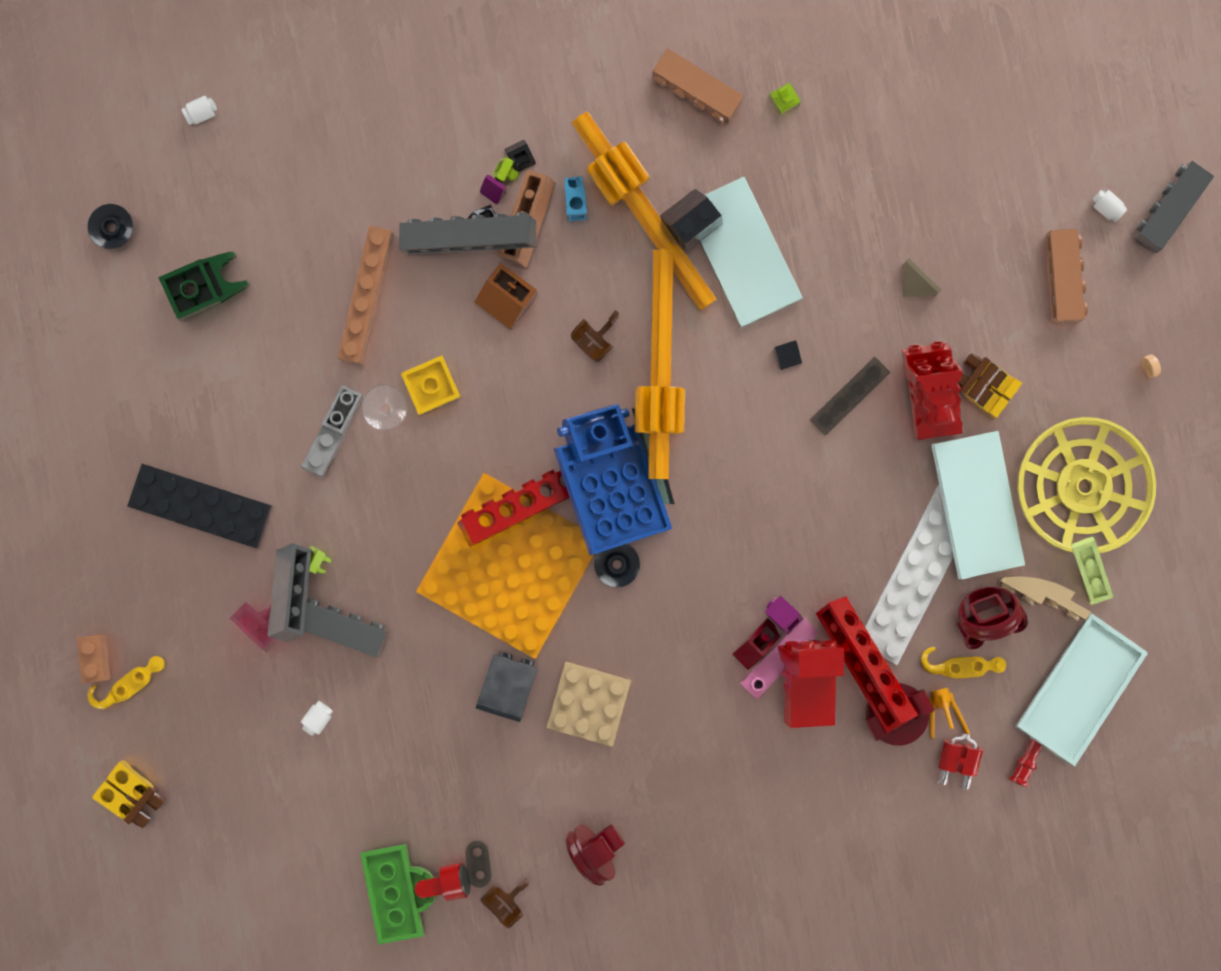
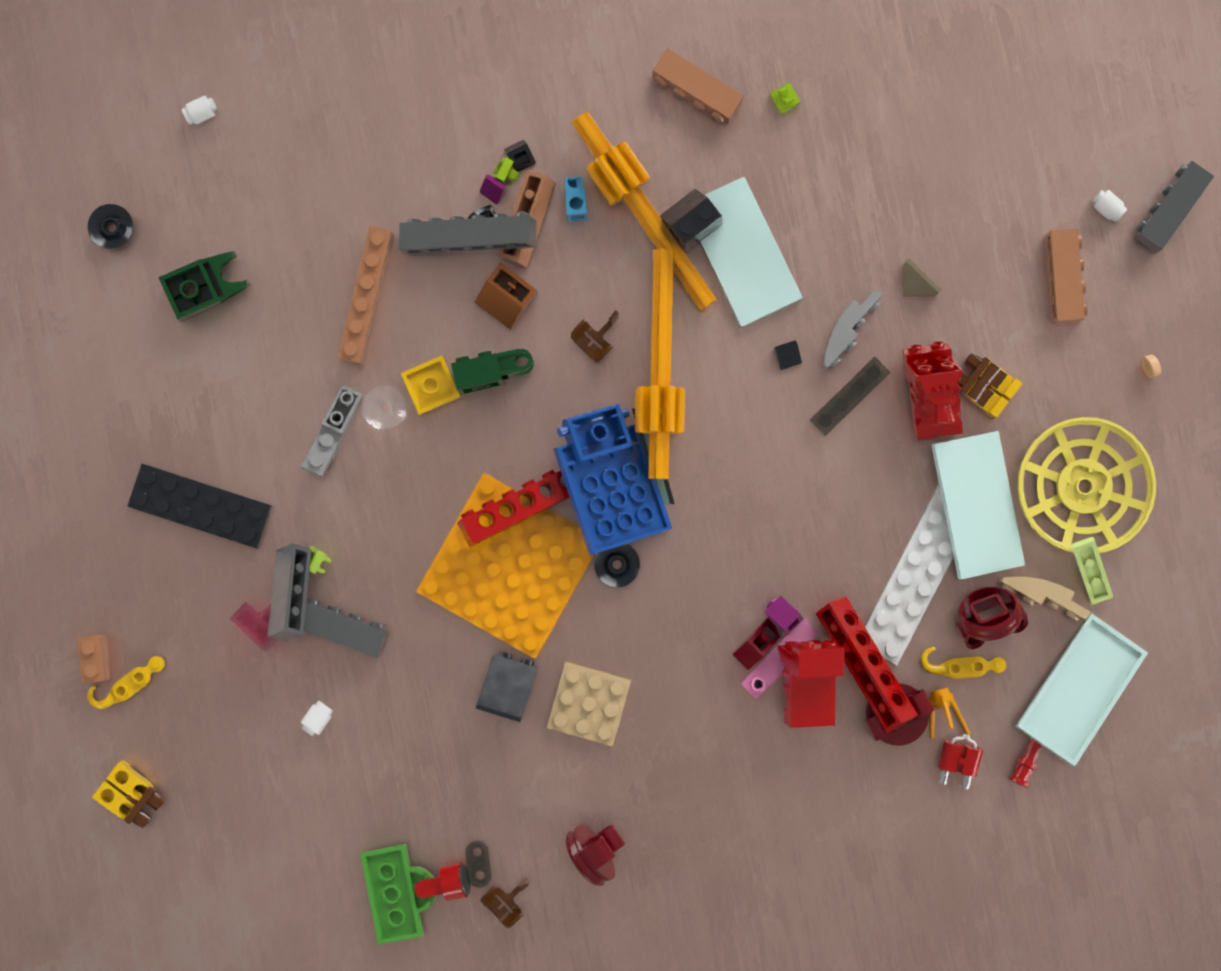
none -> dark green brick [451,349,534,395]
none -> light grey slope [822,289,882,370]

